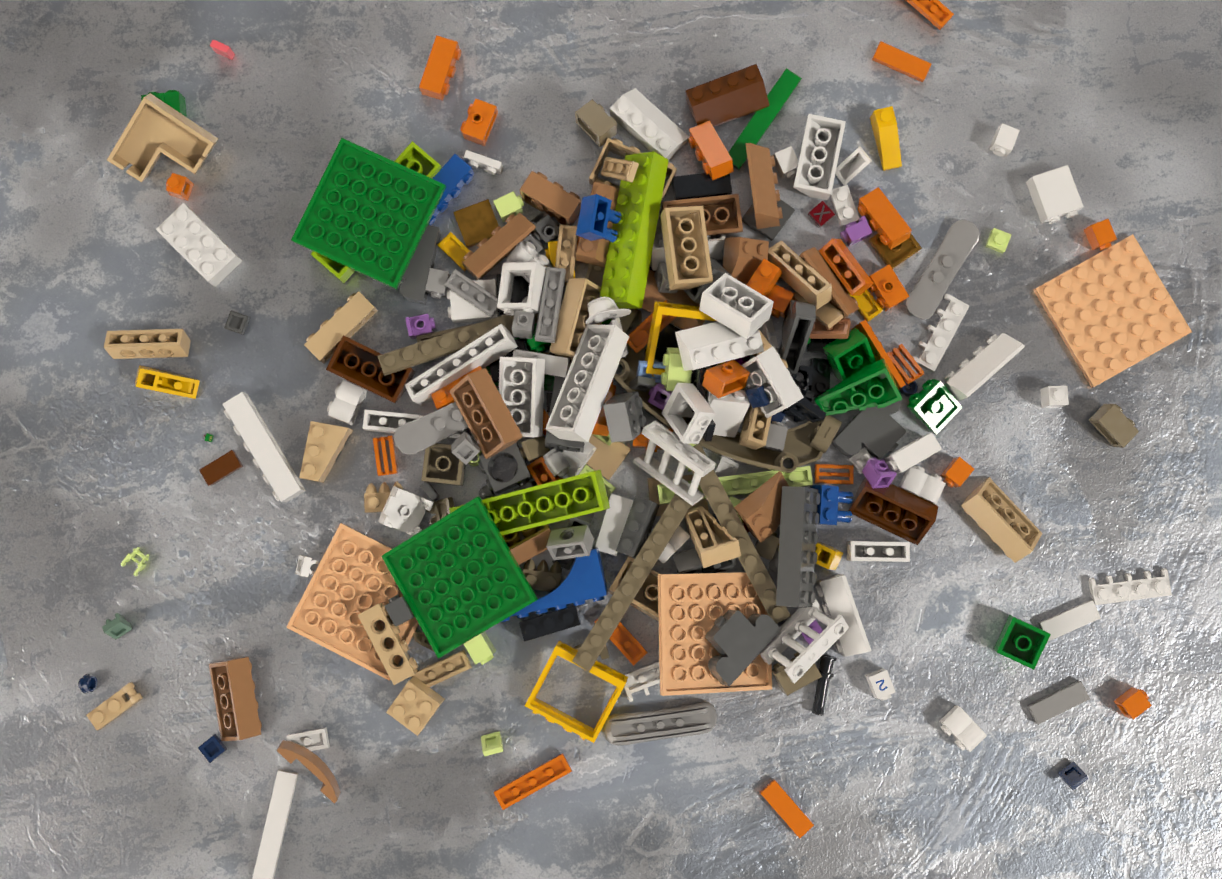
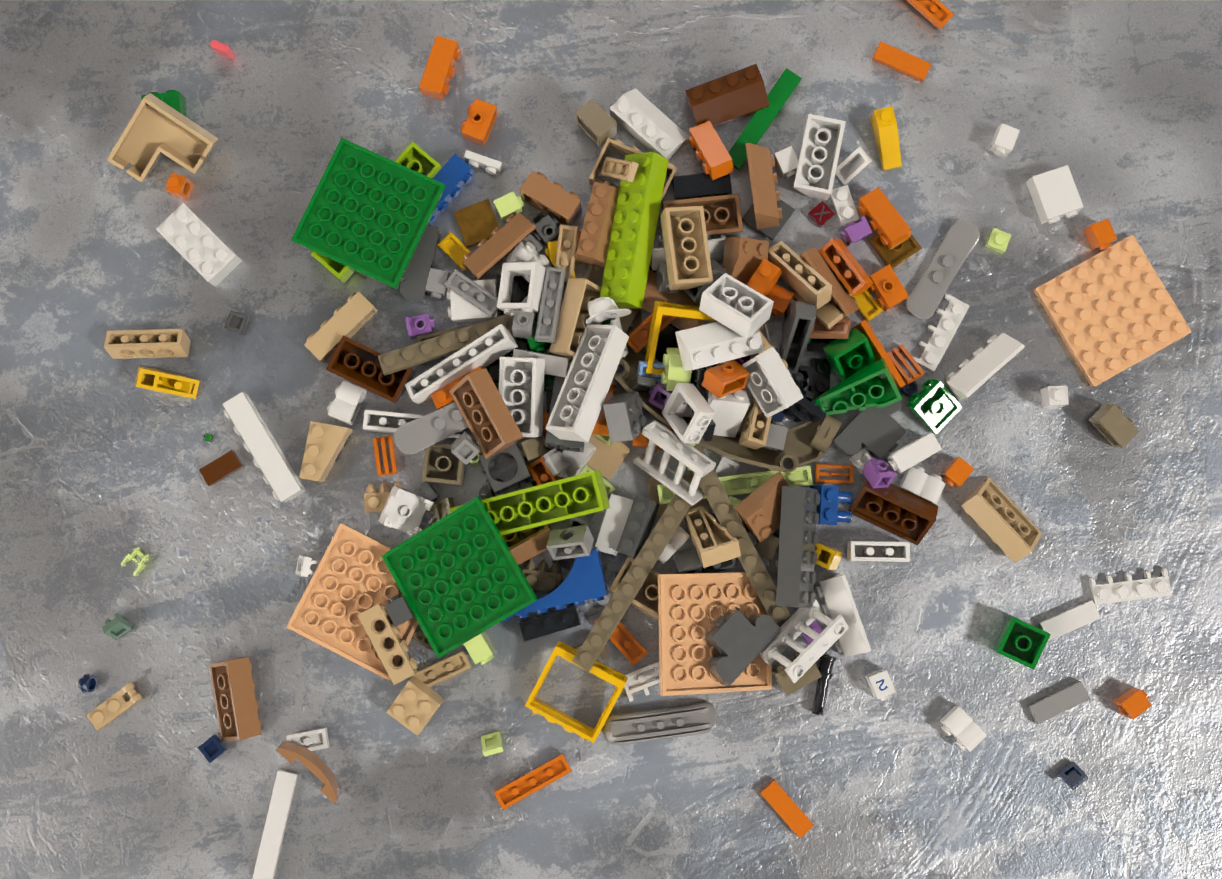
blue brick [576,194,621,242] -> none
dark blue plate [745,385,770,408] -> none

